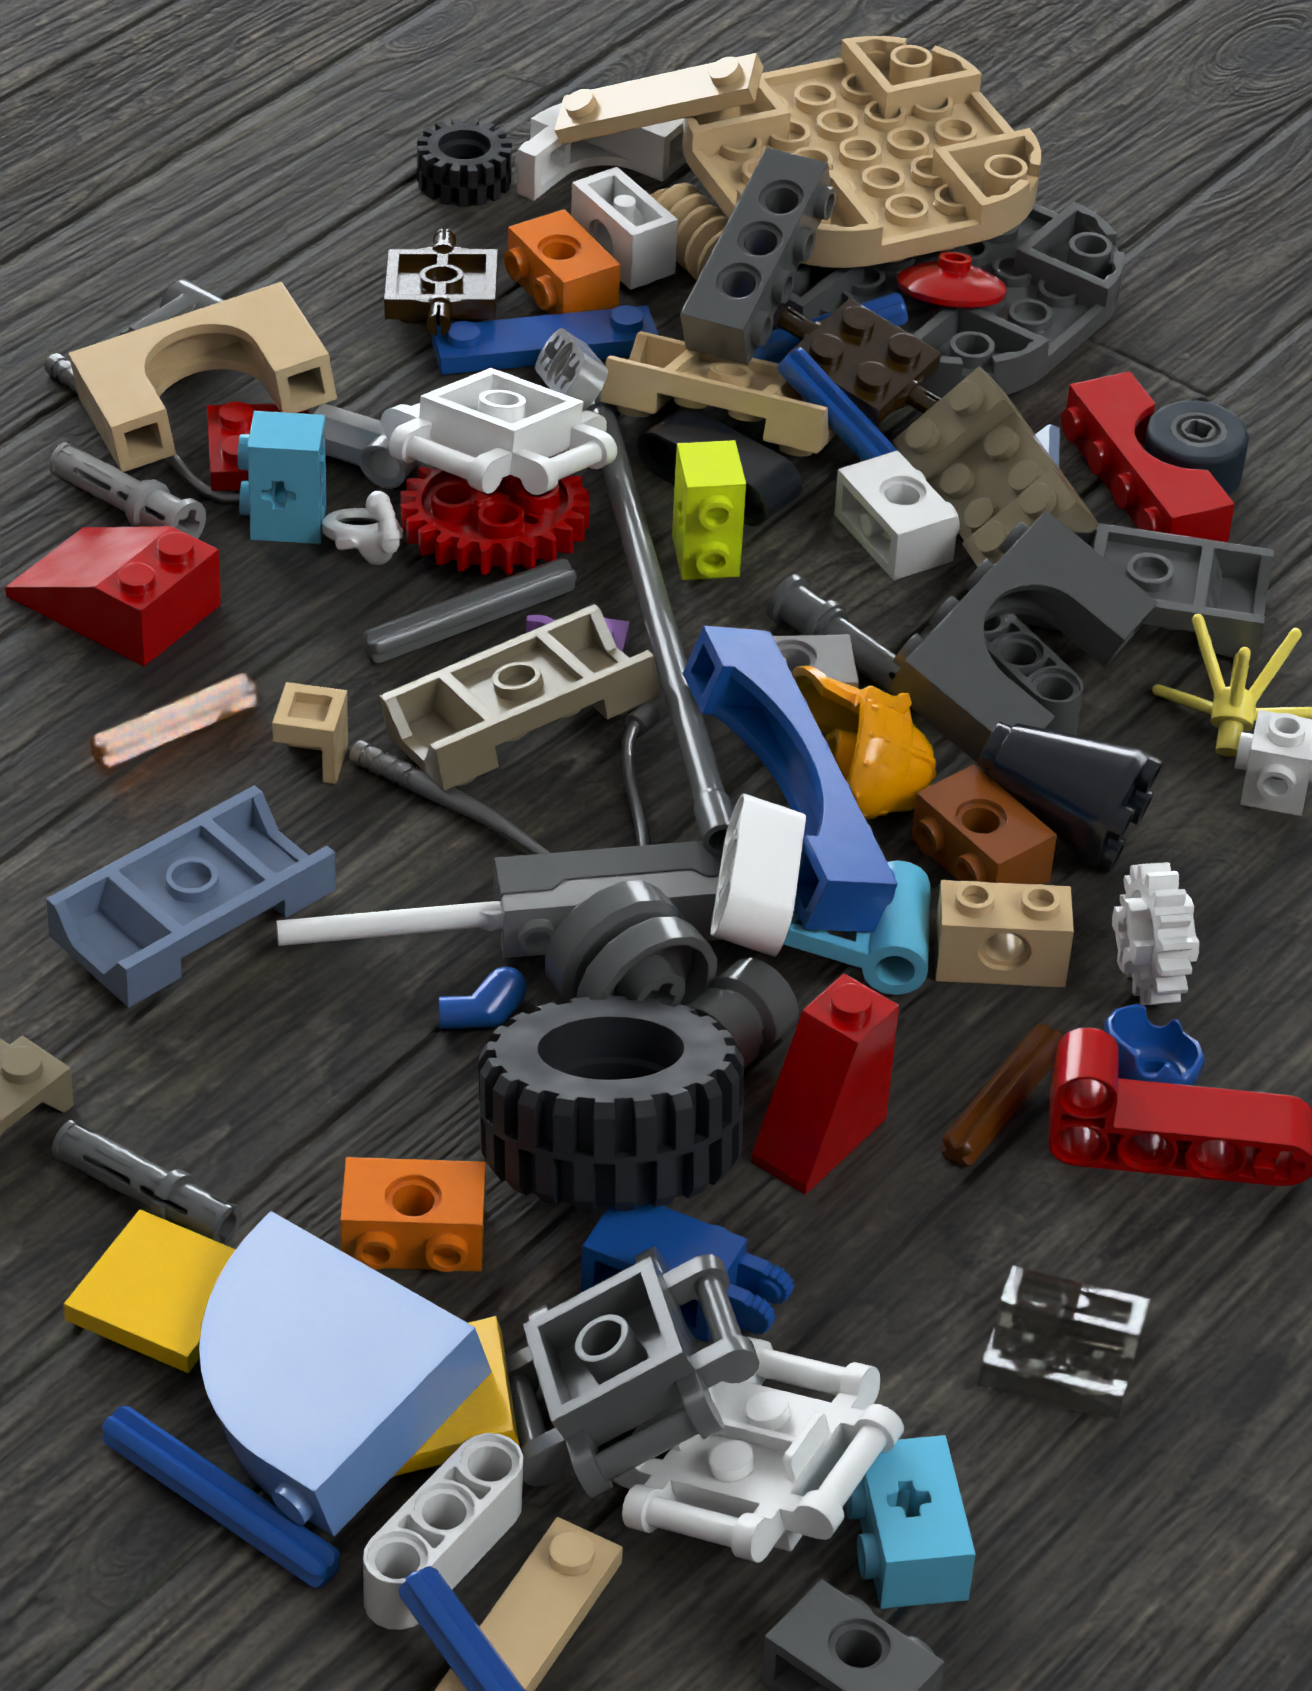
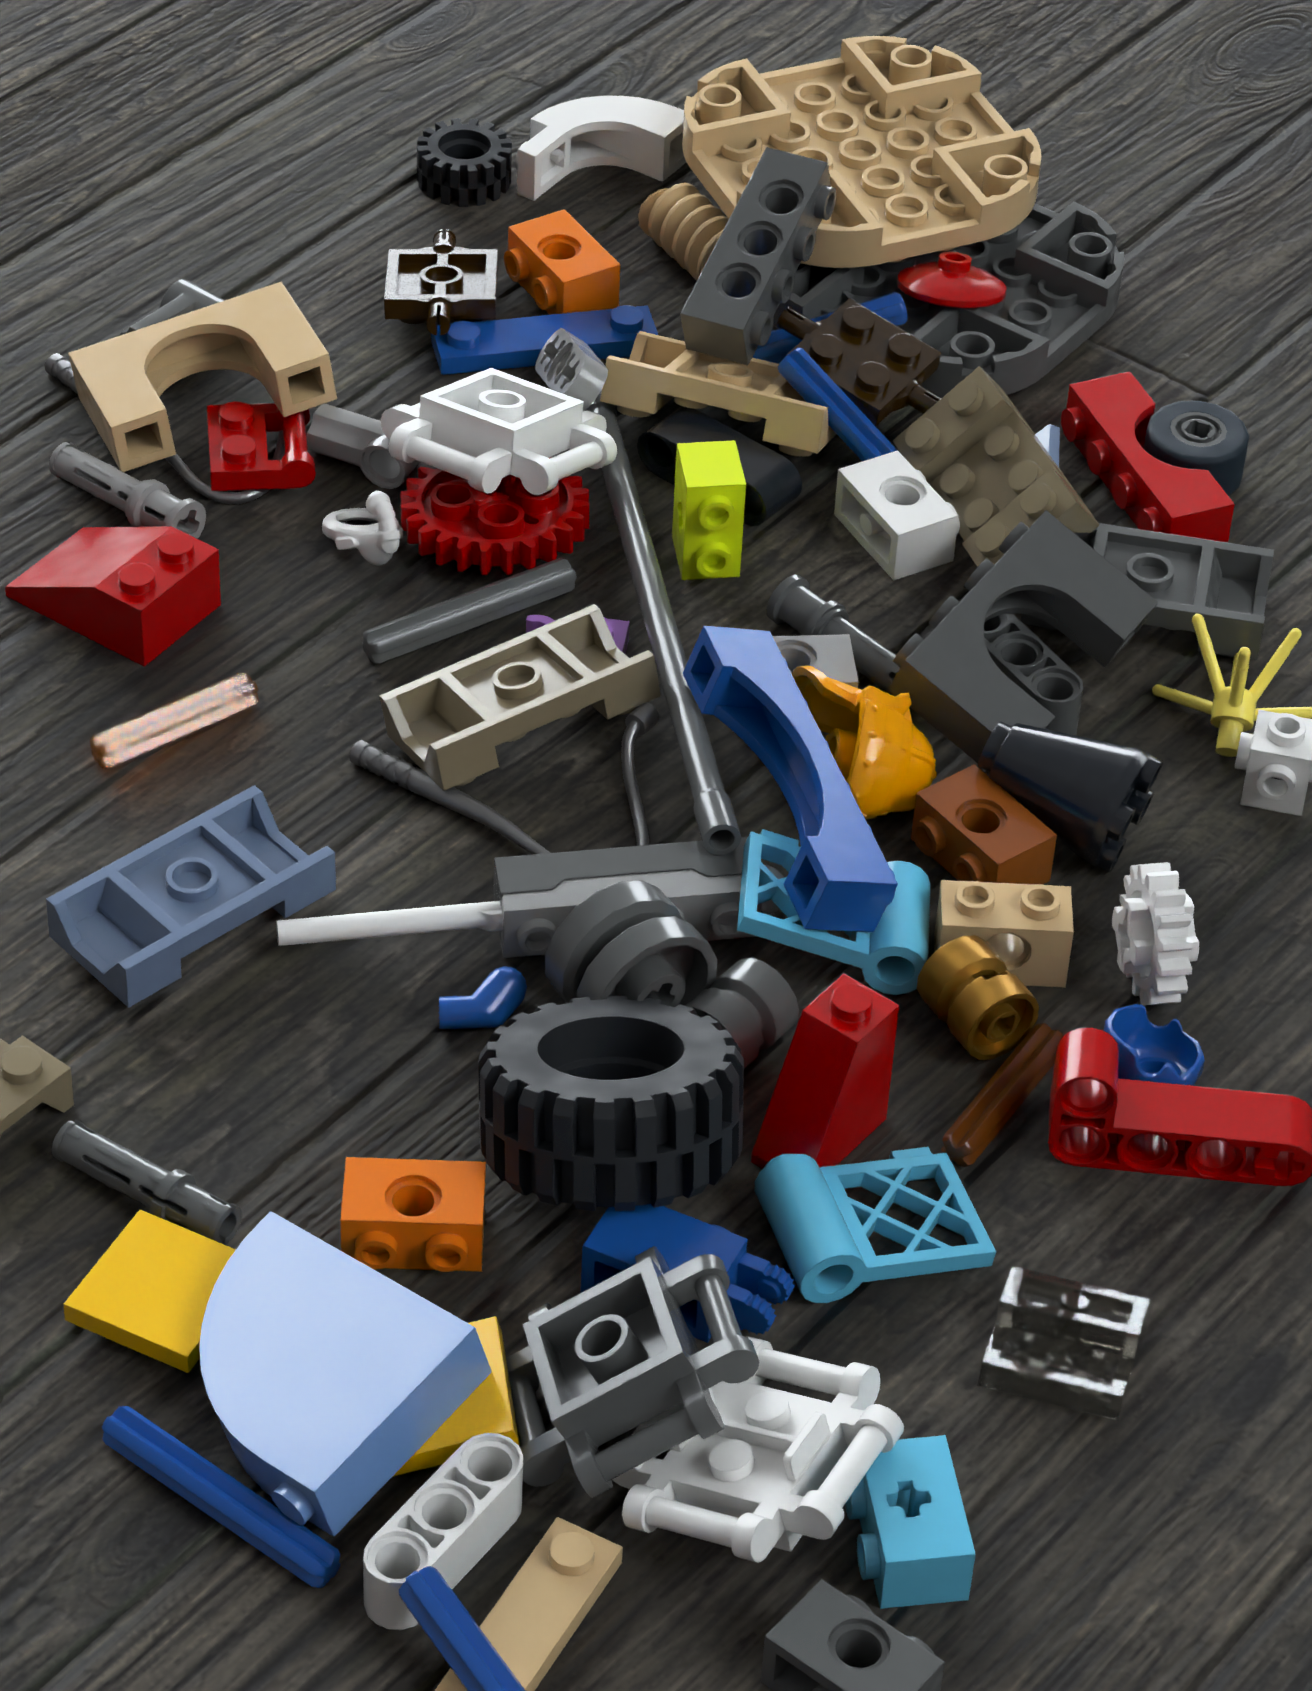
medium azure brick [238,411,327,544] -> none
tan panel [272,682,348,784] -> none
plate [554,53,763,144] -> none
white brick [571,167,678,290] -> none
white beam [711,793,806,957] -> none
none -> medium azure piece [755,1147,996,1303]
none -> pearl gold wheel [917,935,1039,1060]

